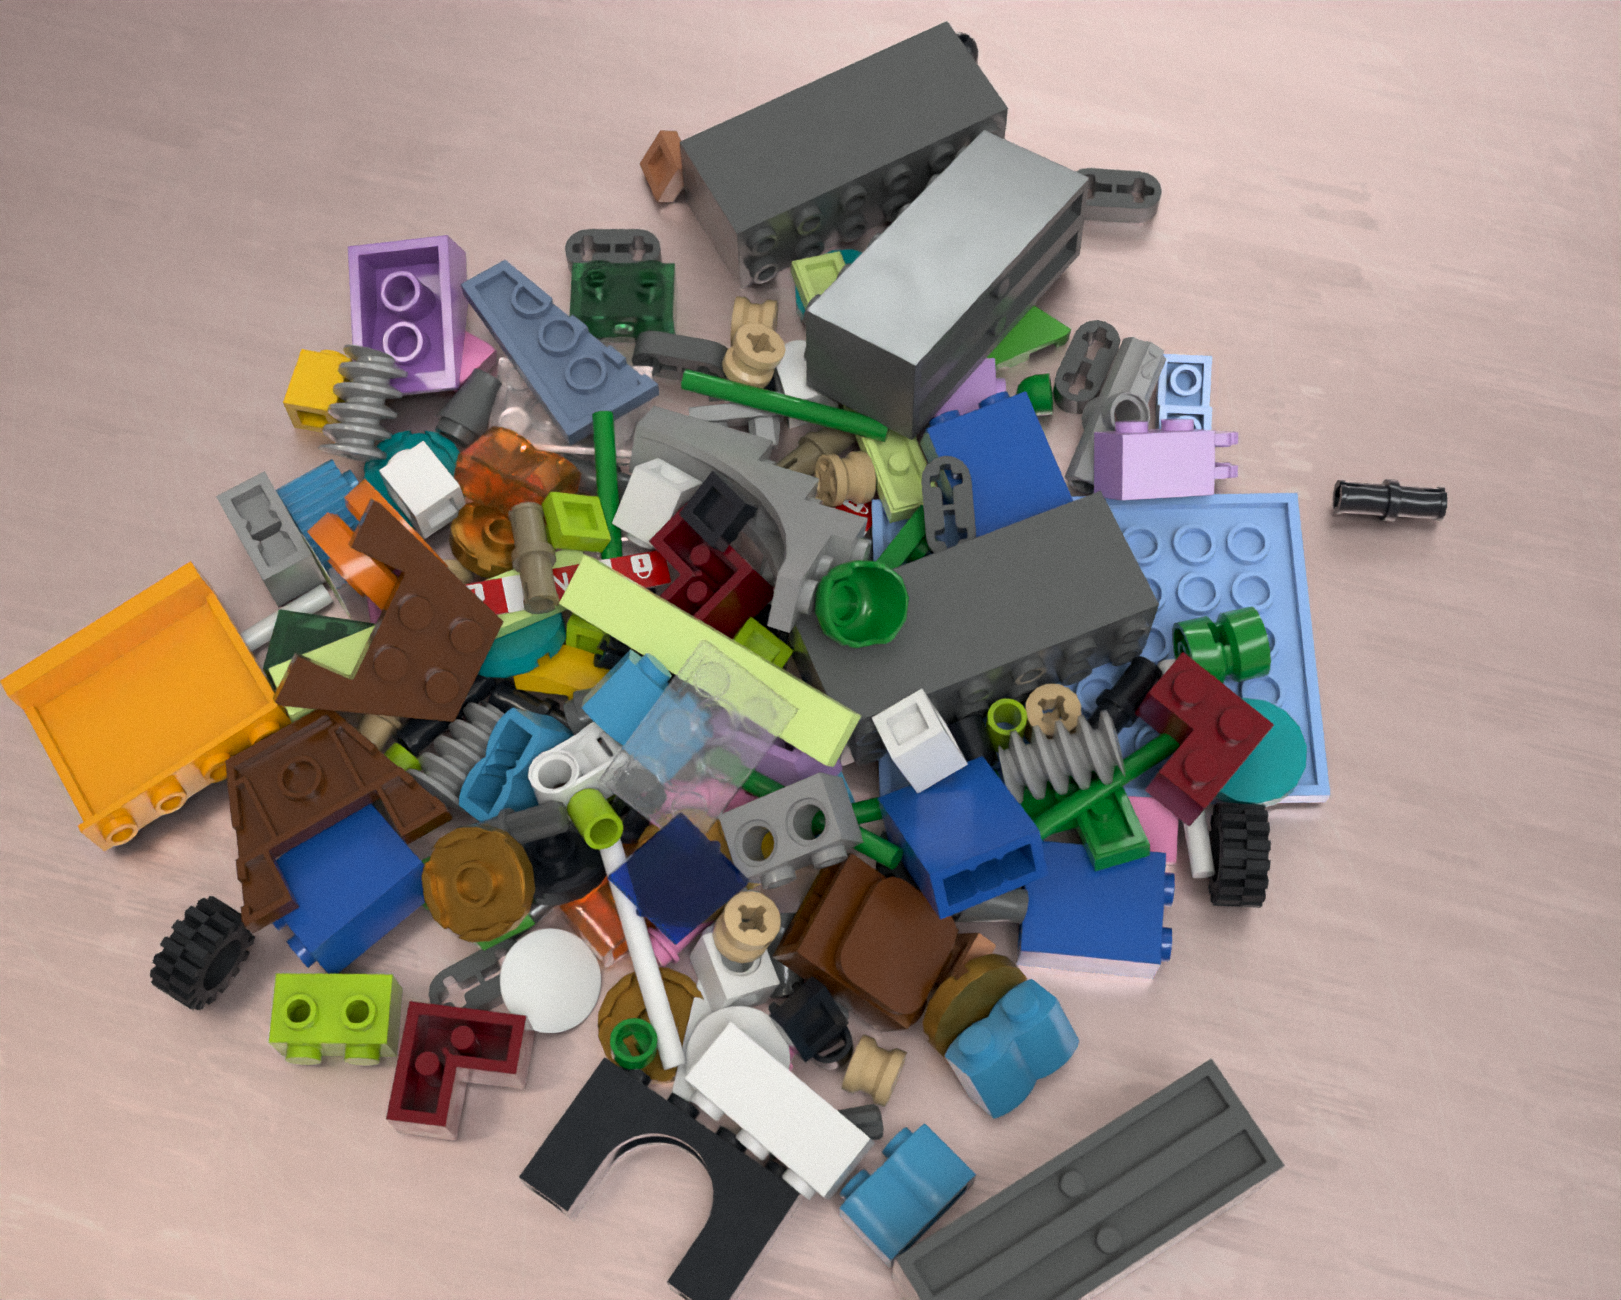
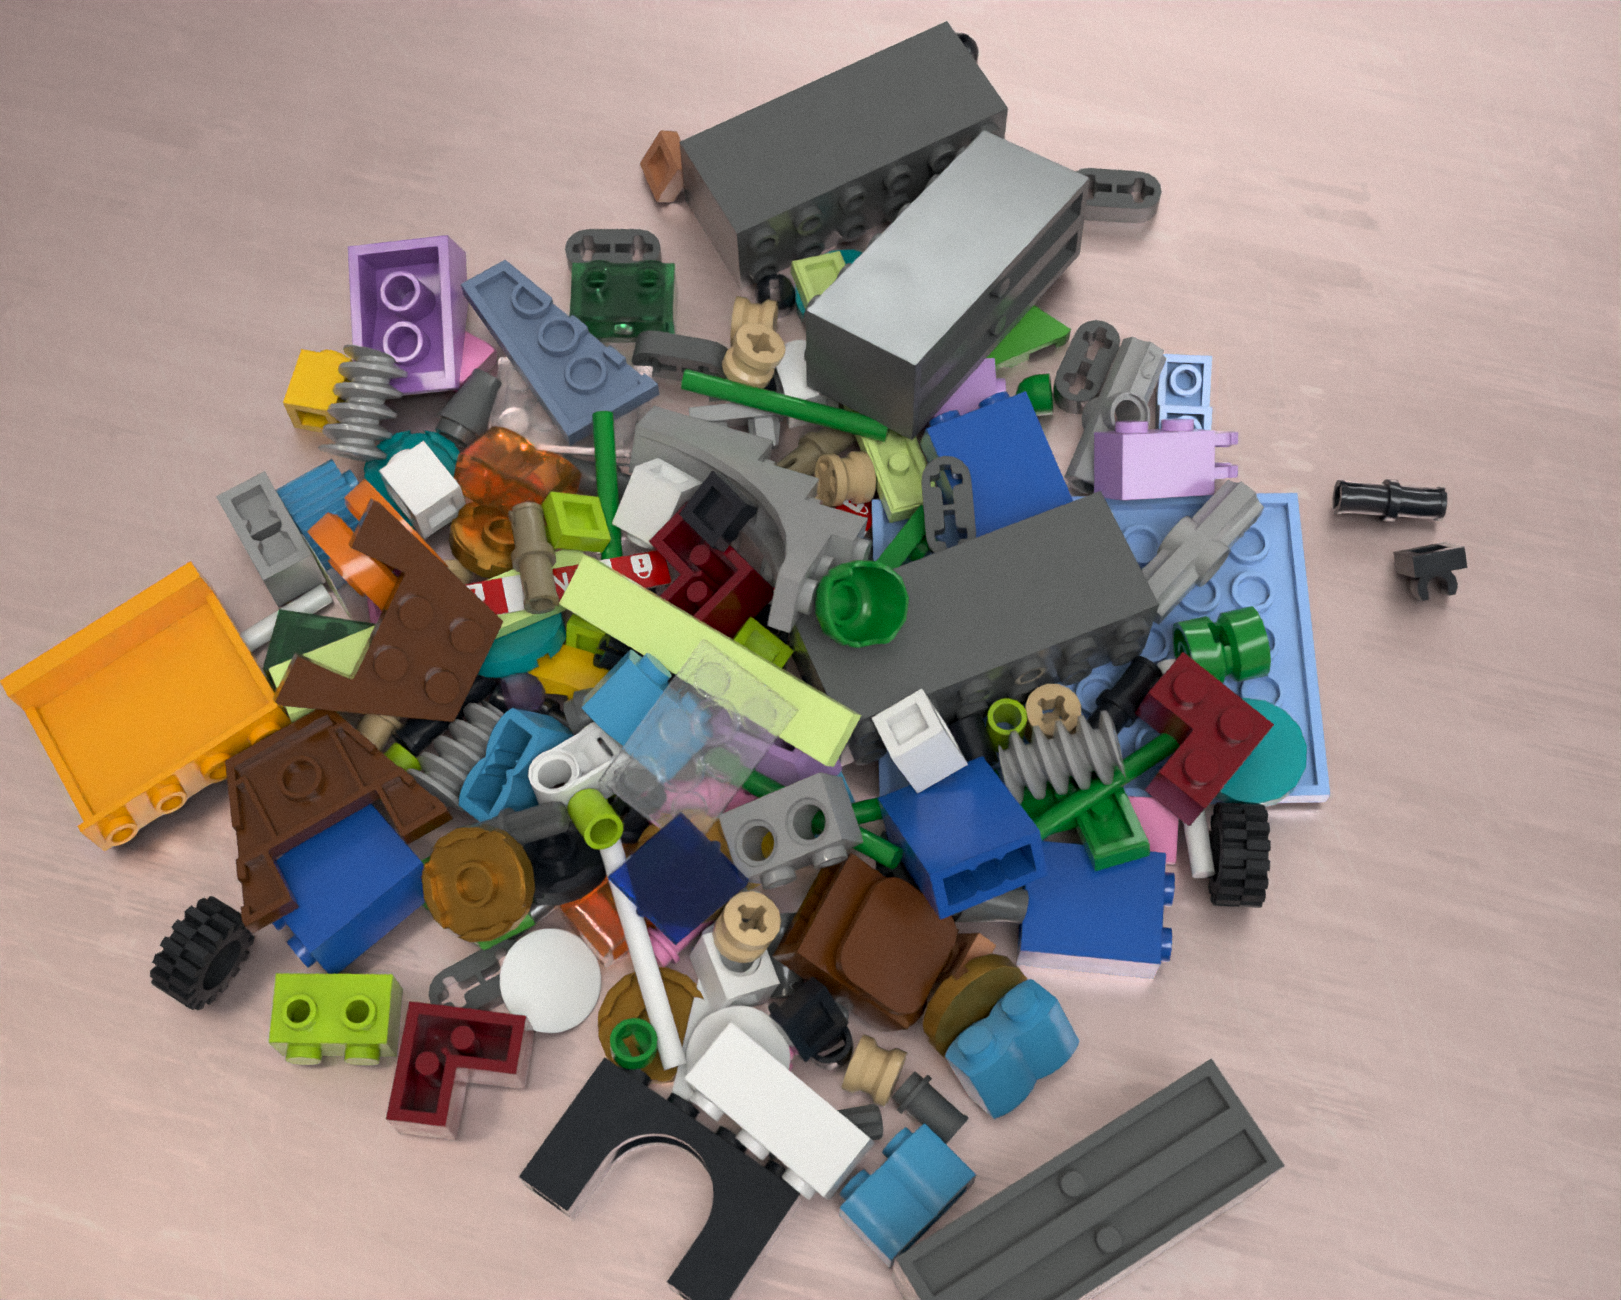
none -> clear purple hinge [500,673,546,713]
none -> black hinge [755,274,795,318]
none -> dark grey pin [892,1071,969,1144]
none -> light grey piece [1142,480,1264,624]
none -> black tile [1393,542,1468,601]

